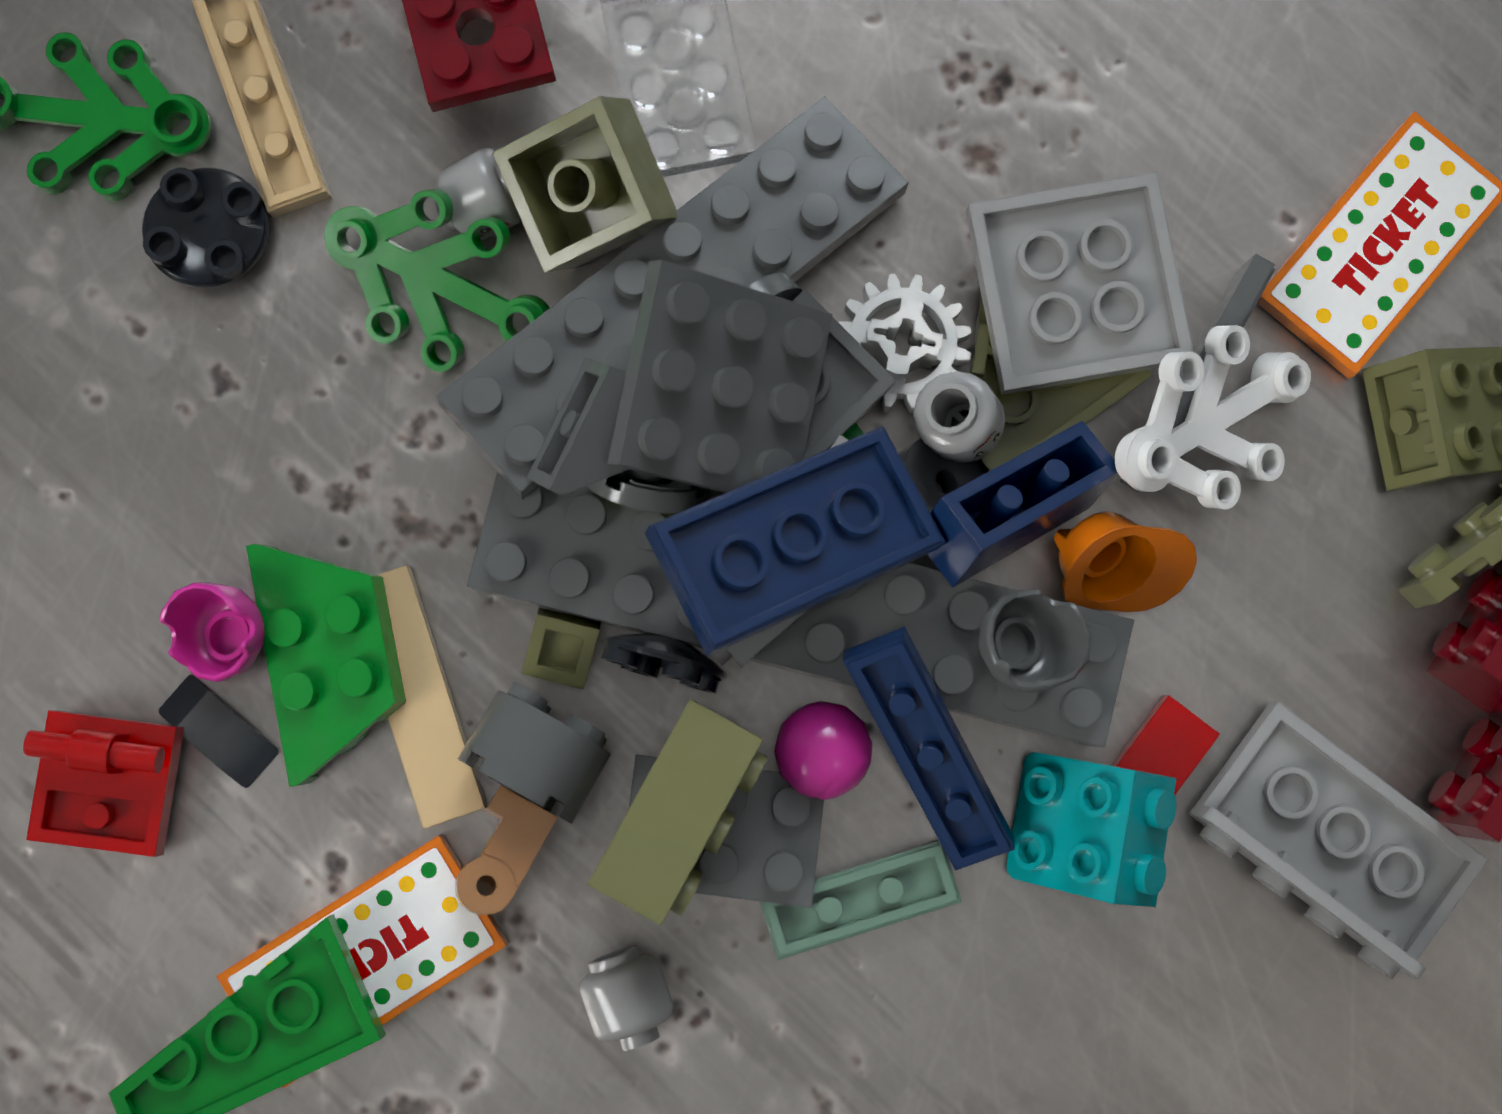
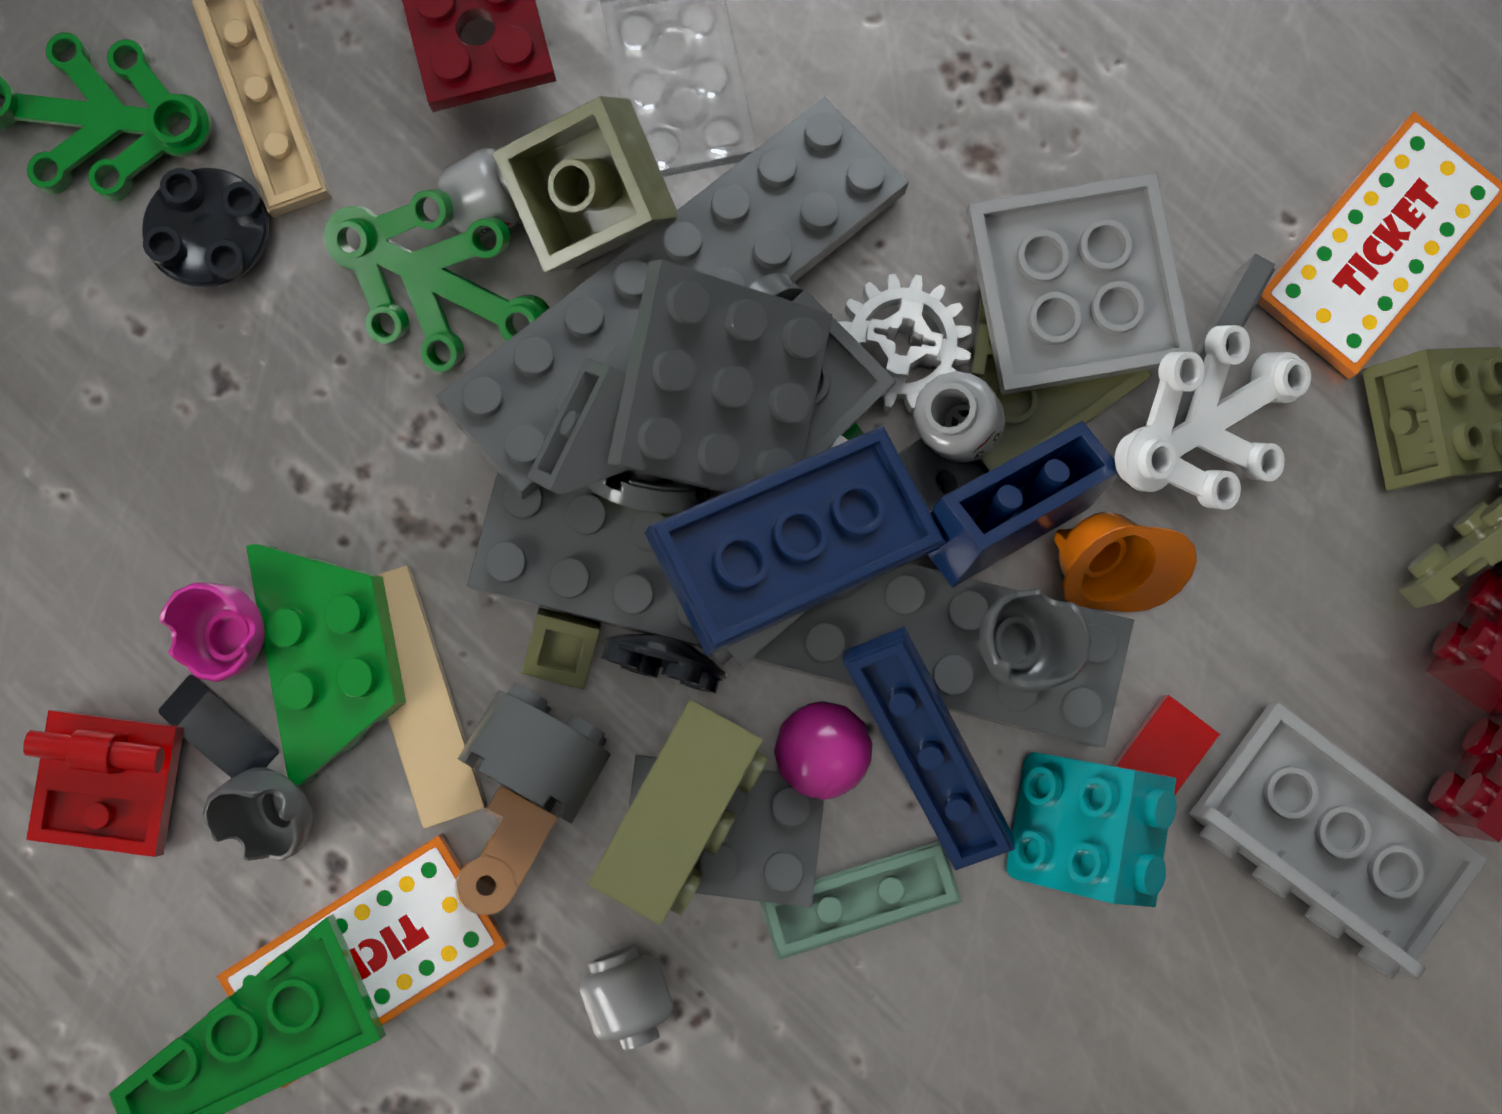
none -> dark grey hair [203,767,313,861]

